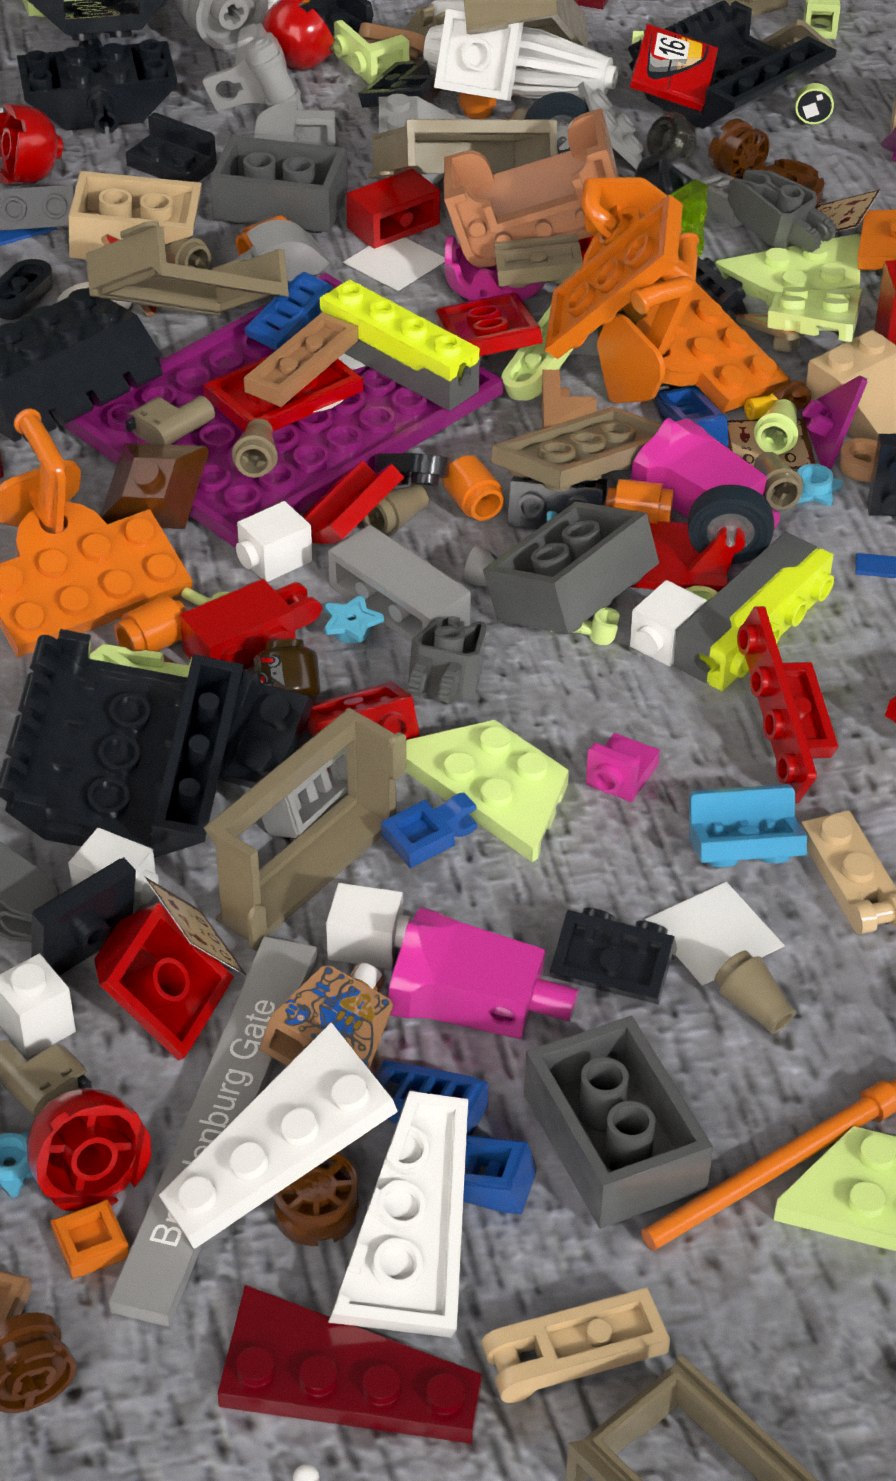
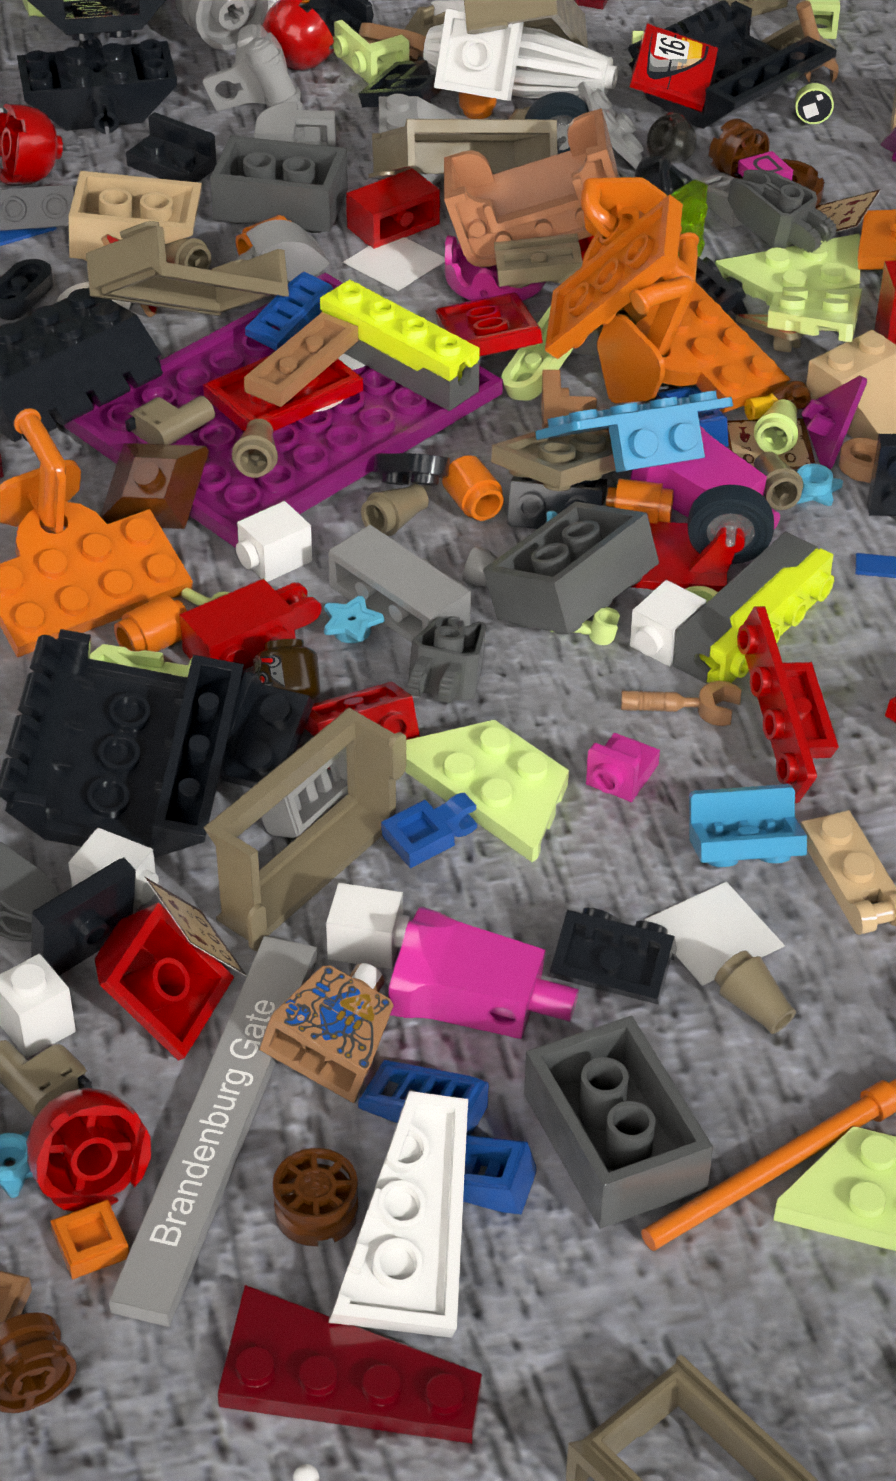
white wing [159,1023,398,1249] -> none
red slope [302,460,404,544] -> none
tan plate [481,1287,670,1403] -> none
none -> bracket [535,391,733,473]
none -> medium nougat piece [621,681,742,726]
none -> dark pink tile [738,151,793,180]
none -> medium nougat piece [796,1,839,83]

